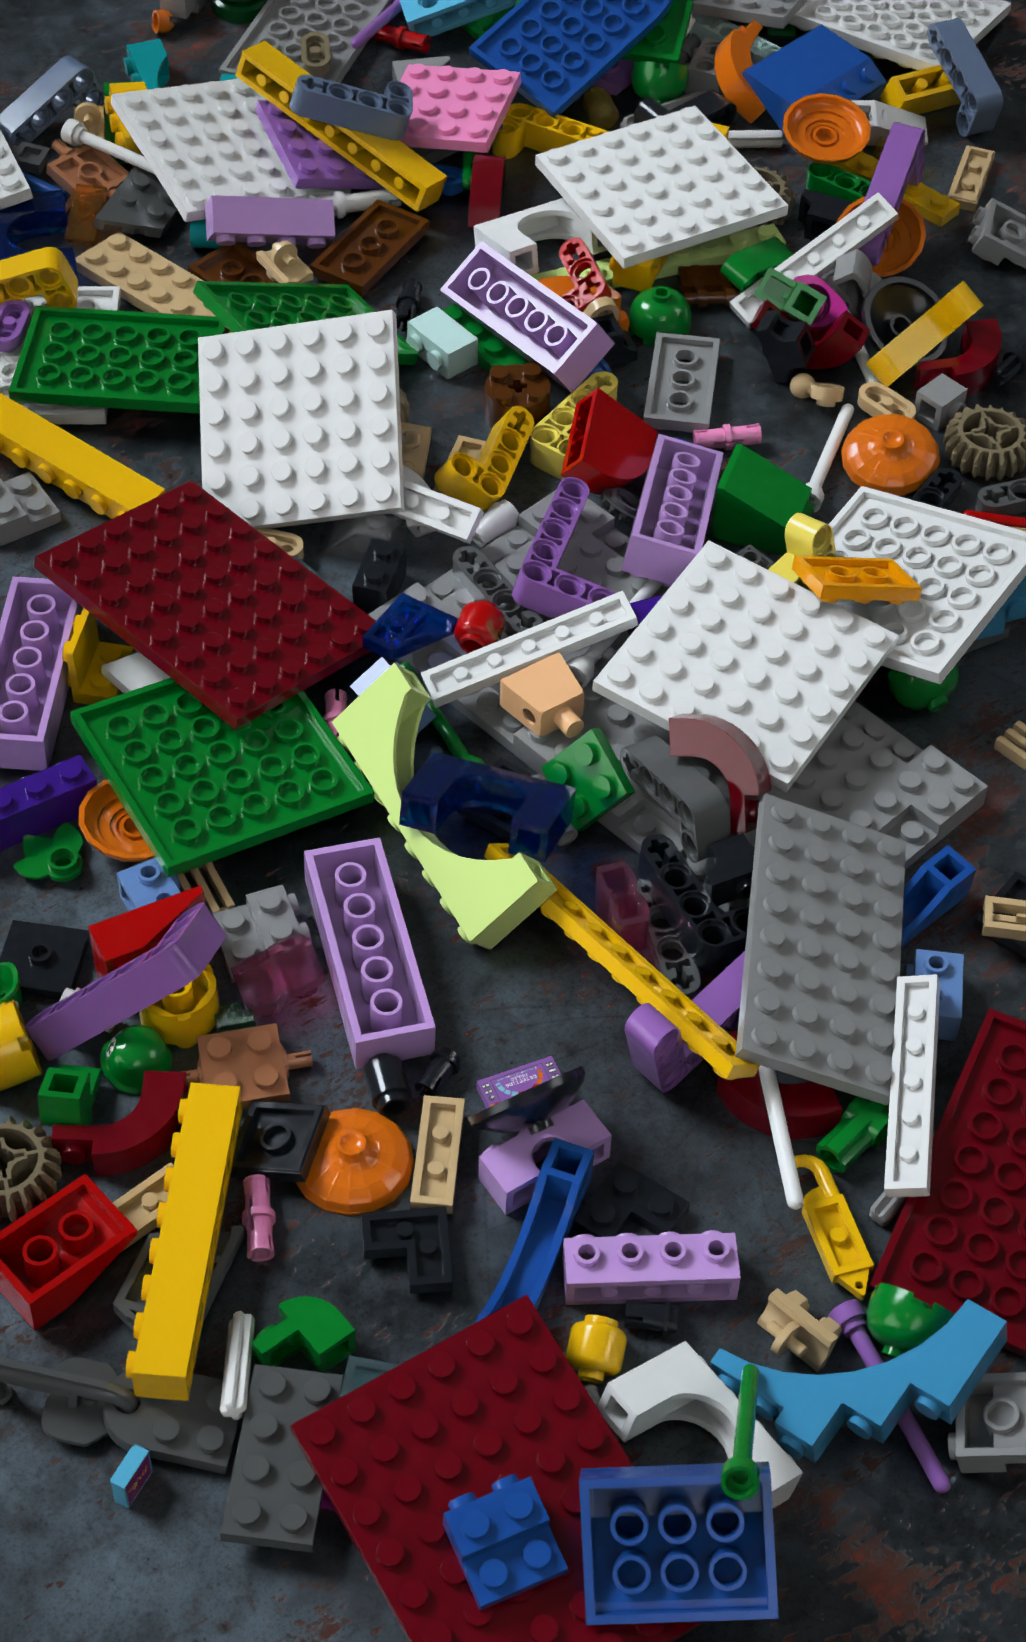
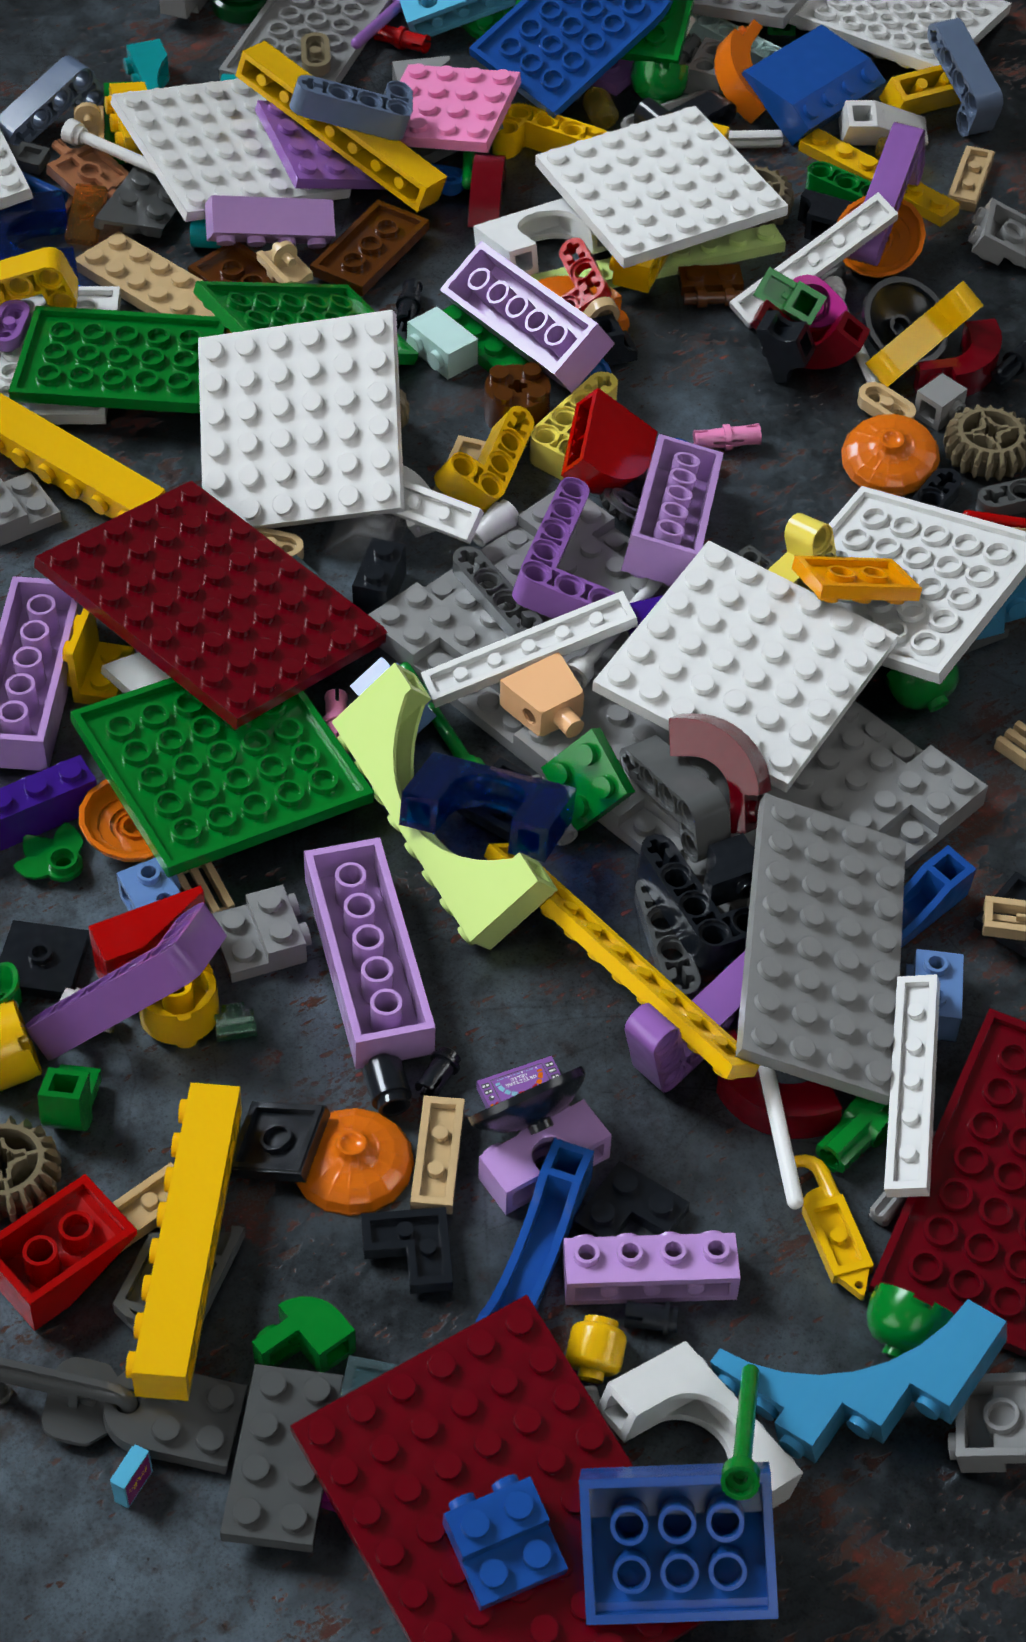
dark red arch [51,1071,189,1177] -> none
green helmet [100,1025,172,1096] -> none
orange hinge [152,10,174,33] -> none
nougat plate [182,1023,313,1109] -> none
white axle [220,1311,255,1420] -> none
clear pink brick [230,933,326,1017] -> none
bright pink pin [242,1174,276,1262] -> none
white pin [308,189,402,219] -> none
clear blue wing [362,593,458,661] -> none
tan hips [401,422,432,480] -> none
red head [454,600,506,653] -> none
clear pink brick [594,861,650,951] -> none
green cylinder [628,286,691,347] -> none
light grey plate [643,332,720,433] -> none
green slope [712,443,815,556] -> none
green beam [720,236,794,293] -> none
tan hips [757,1288,842,1372] -> none
orange hat [783,93,871,165] -> none
tan plate [790,373,845,407] -> none
white piece [806,403,854,513] -> none
medium lavender piece [828,1299,951,1493] -> none
light grey brick [833,249,883,322] -> none

